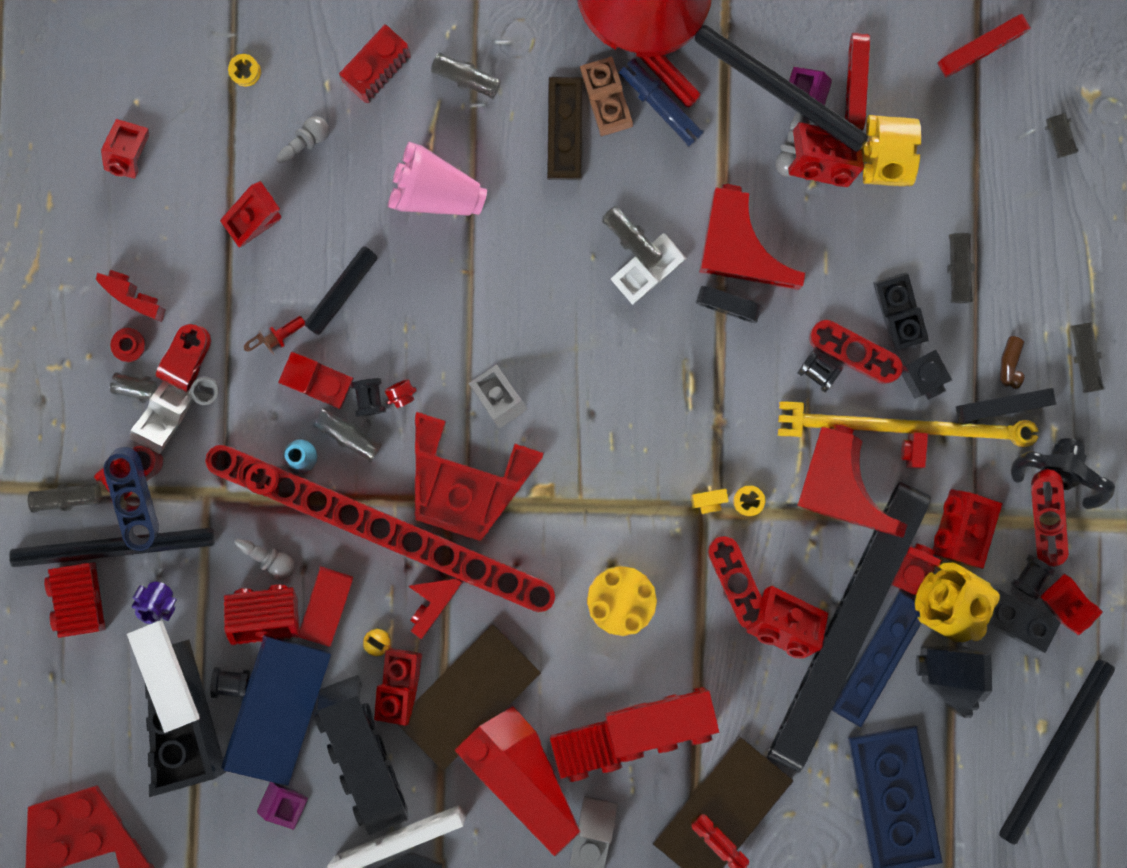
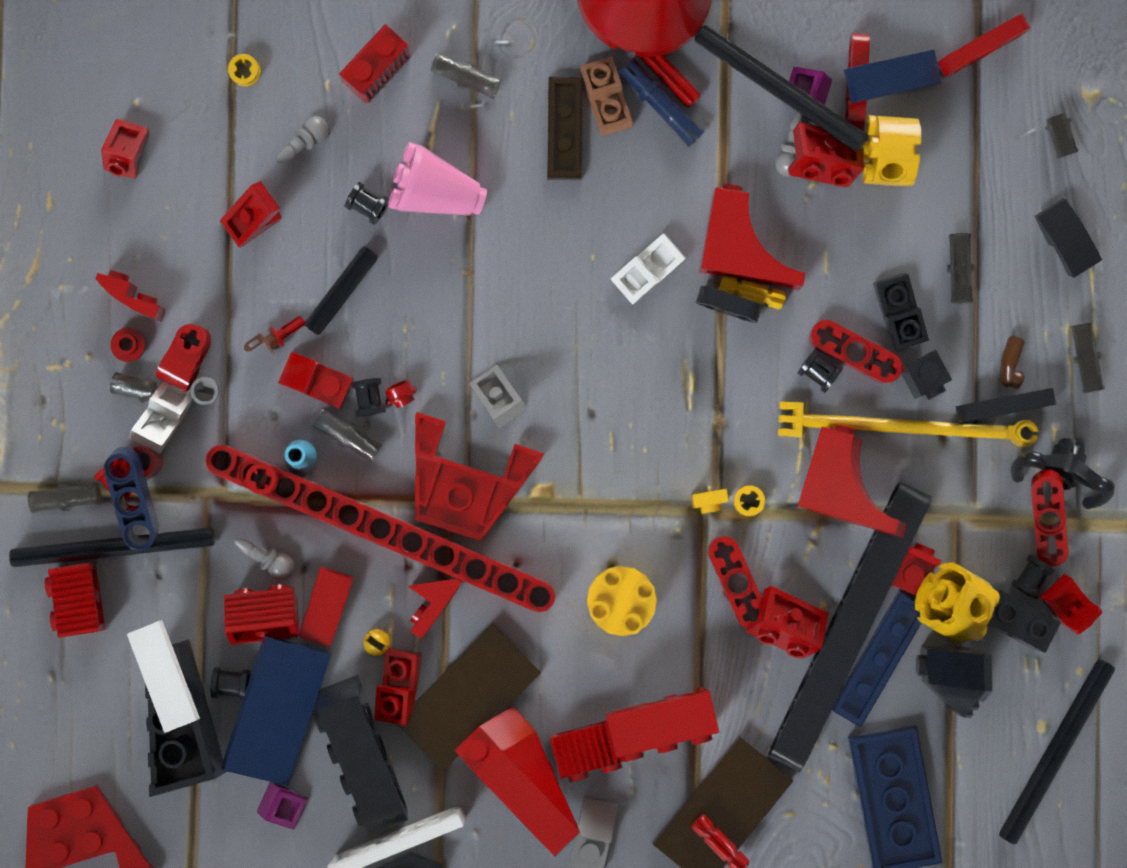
dark purple gear [131,582,177,624] -> none
clear smoke pin [602,206,663,269] -> none
red plate [901,432,928,469] -> none
red bracket [933,489,1003,569] -> none
none -> black bush [344,182,389,225]
none -> yellow axle [719,275,786,310]
none -> dark blue tile [844,49,942,104]
none -> black slope [1034,198,1102,278]

